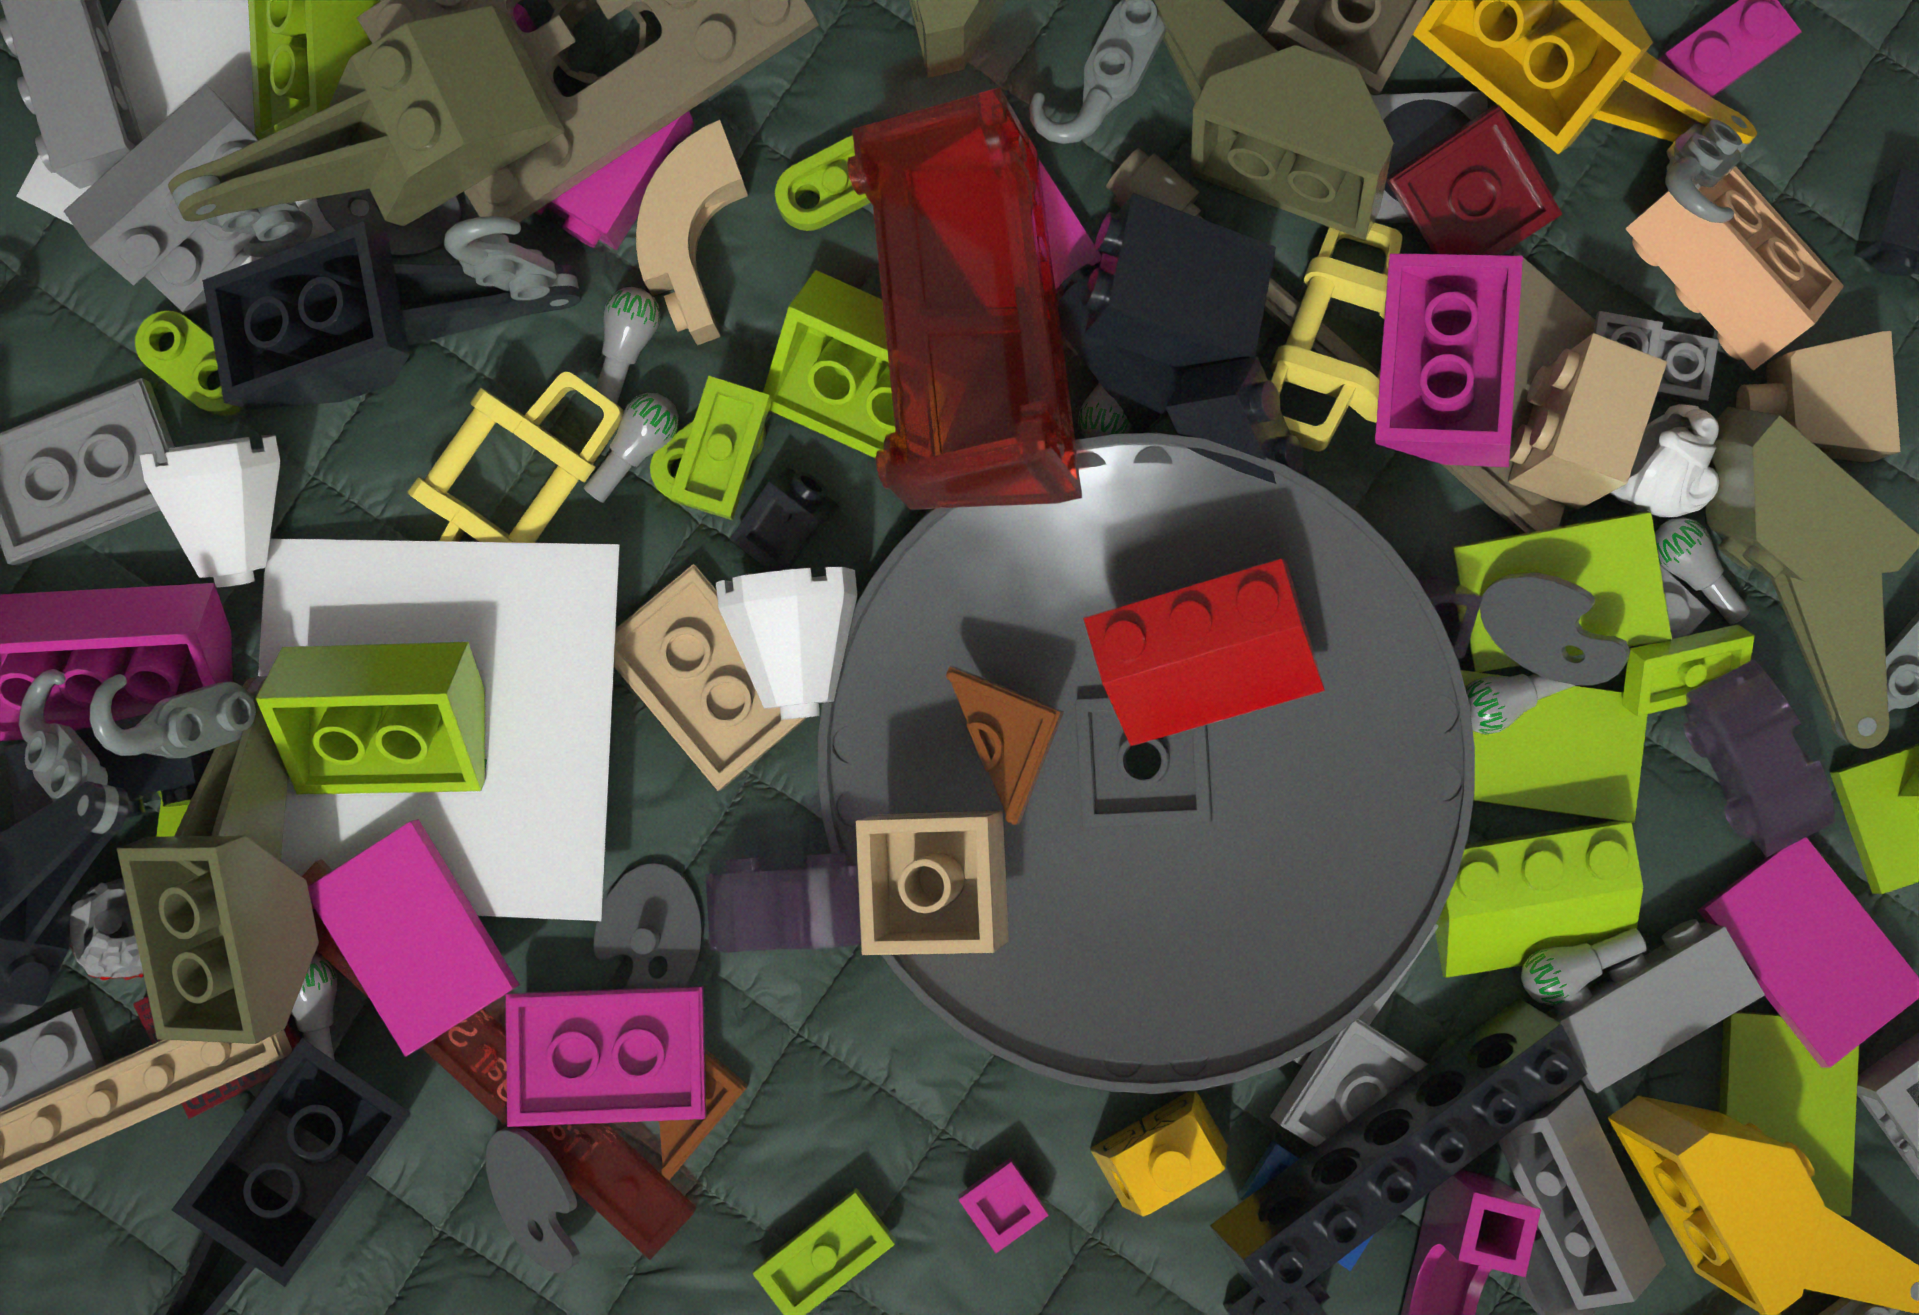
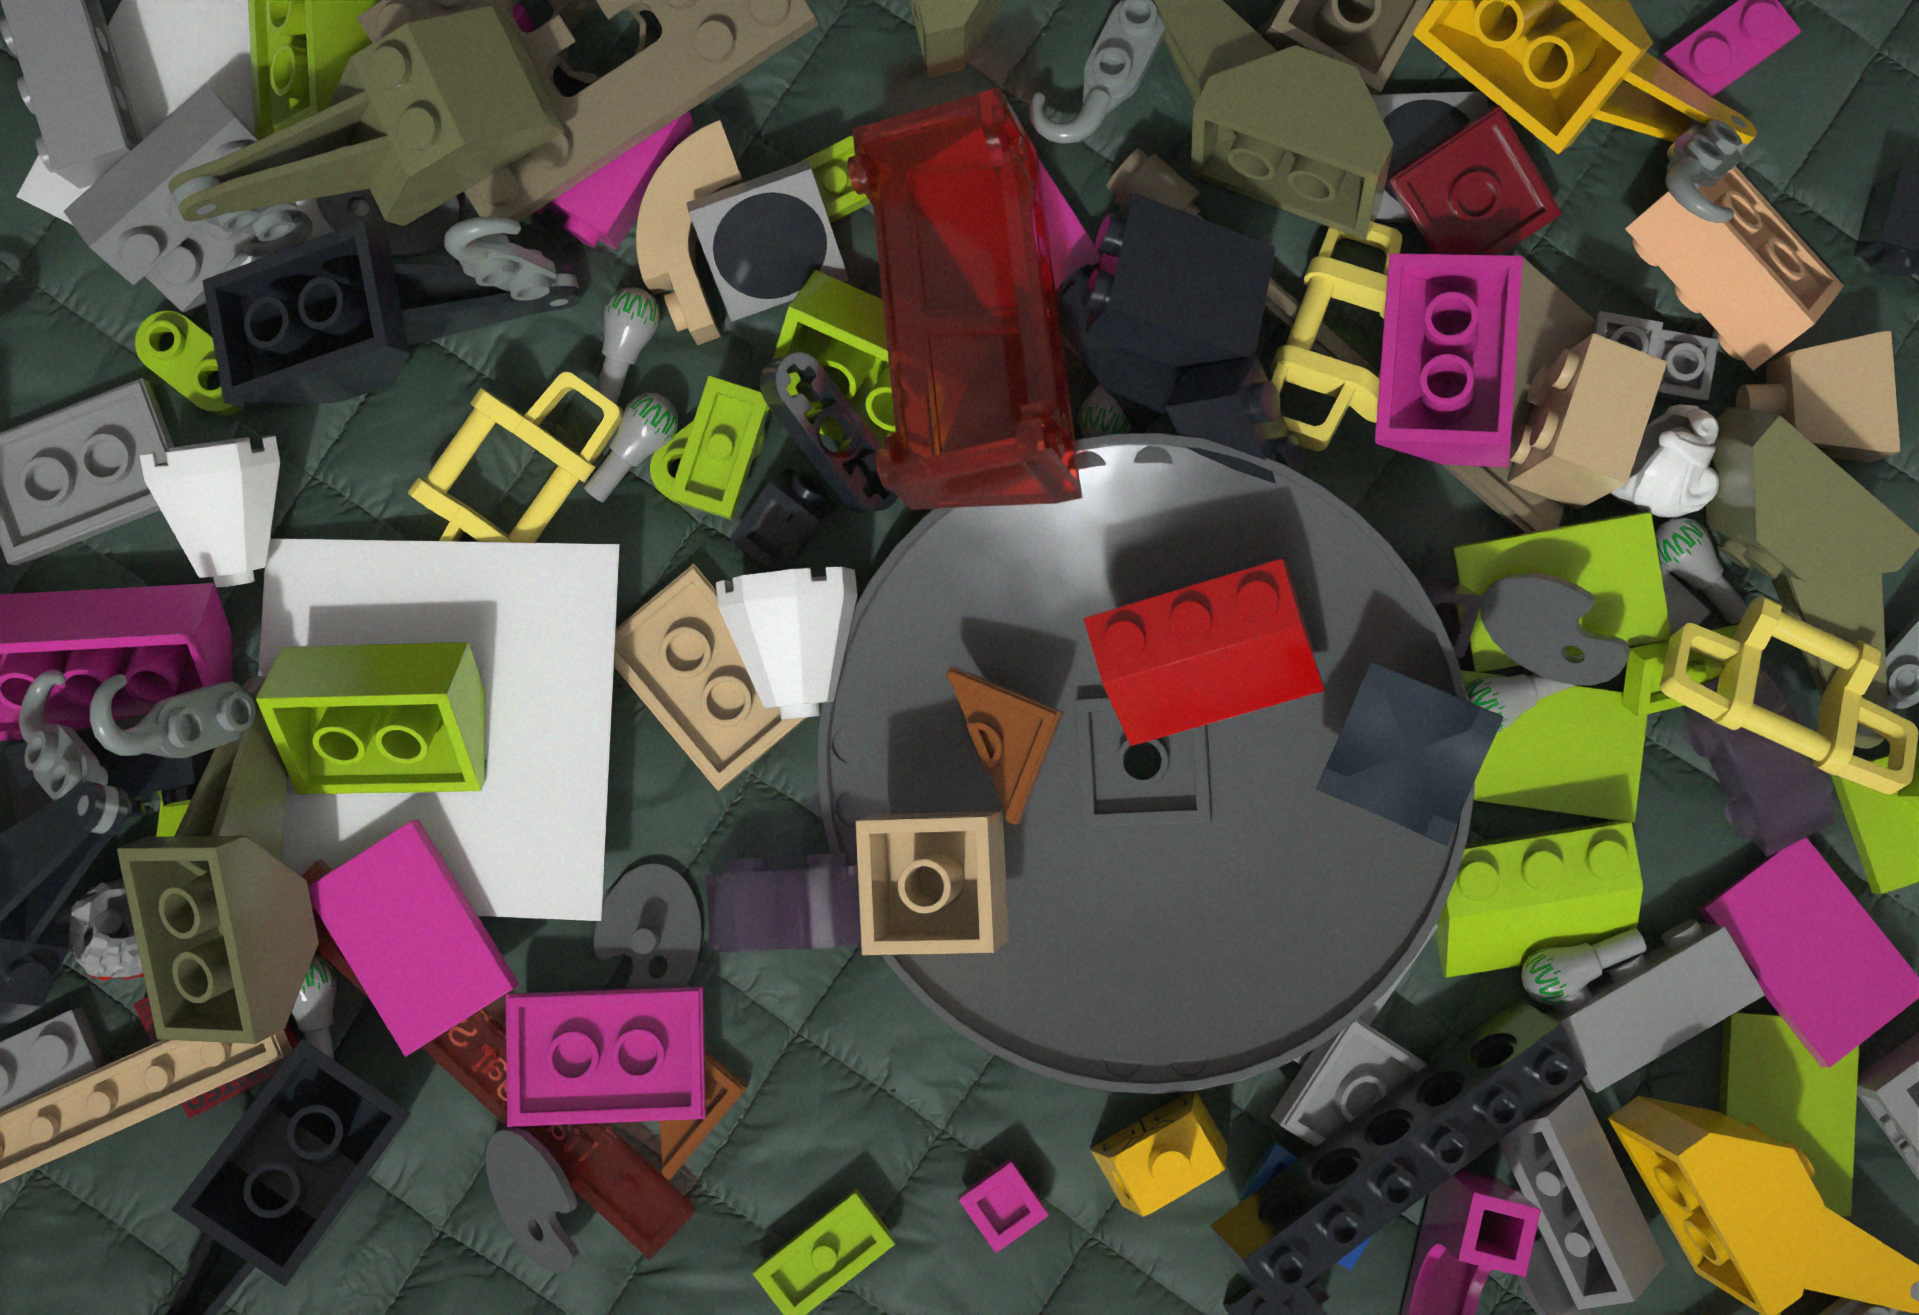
none -> black tile [686,160,849,322]
none -> black beam [760,353,901,513]
none -> black brick [1316,661,1504,846]
none -> light yellow bar [1660,596,1919,795]

